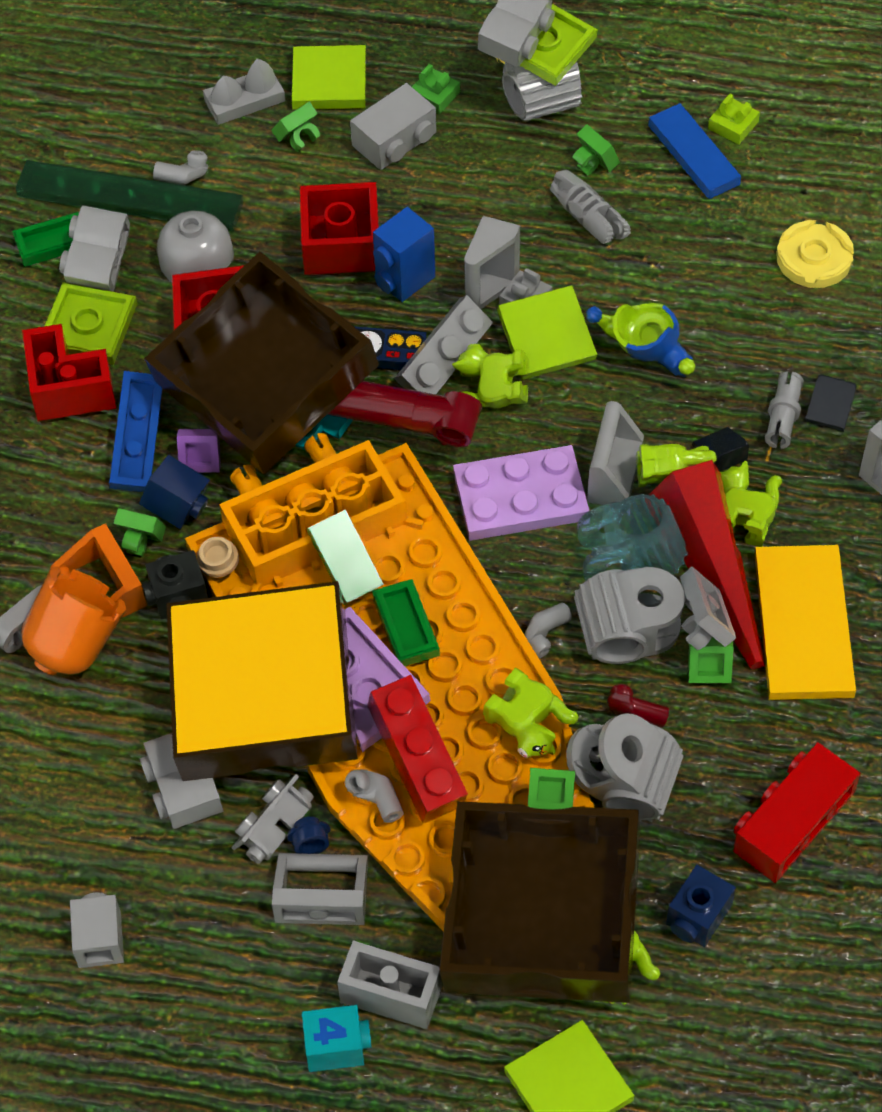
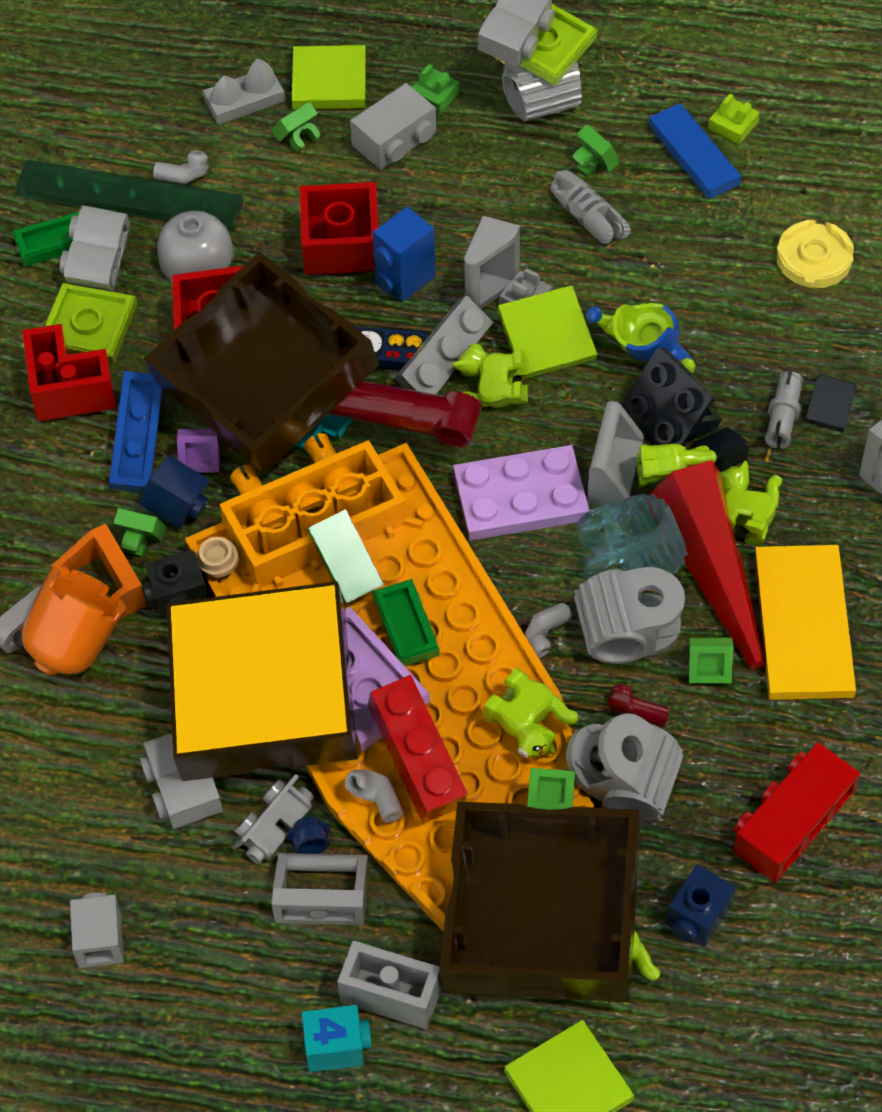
light grey plate [680,567,736,650] -> none
none -> black bracket [621,347,722,446]

